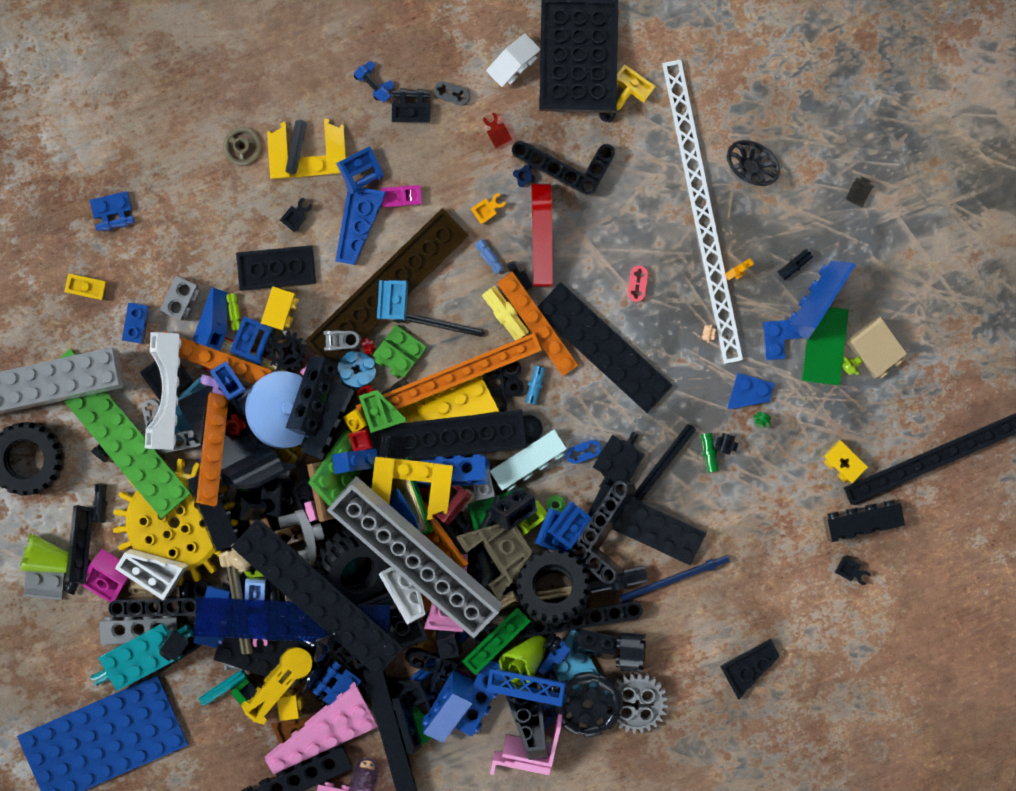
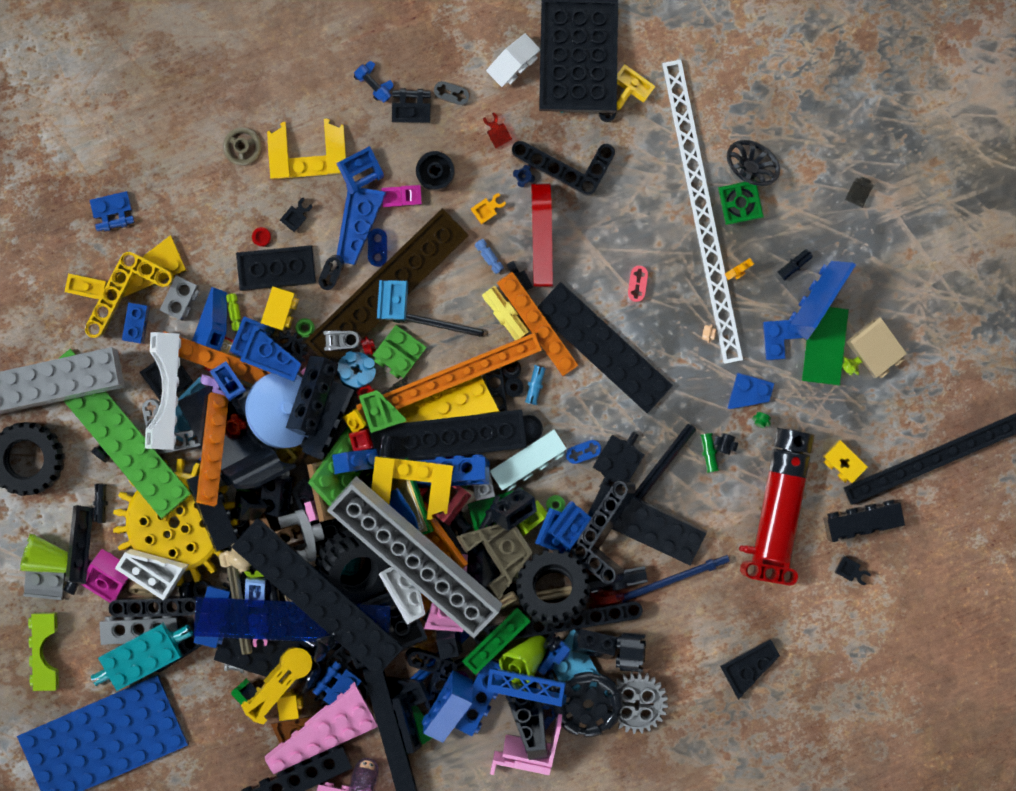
black brick [158,627,189,661] -> none
teal axle [199,669,247,706] -> none
black axle [285,119,307,174] -> none
none -> lime arch [28,612,59,691]
none -> yellow beam [85,252,174,338]
none -> yellow wing [111,235,187,299]
none -> blue wing [240,325,302,382]
none -> red tile [252,227,271,247]
none -> bright green plate [295,318,315,338]
none -> black beam [318,255,344,290]
none -> clear blue plate [368,228,387,267]
none -> black brick [416,151,455,191]
none -> clear red plate [590,590,624,608]
none -> green piece [718,180,764,225]
none -> red piece [739,428,815,586]

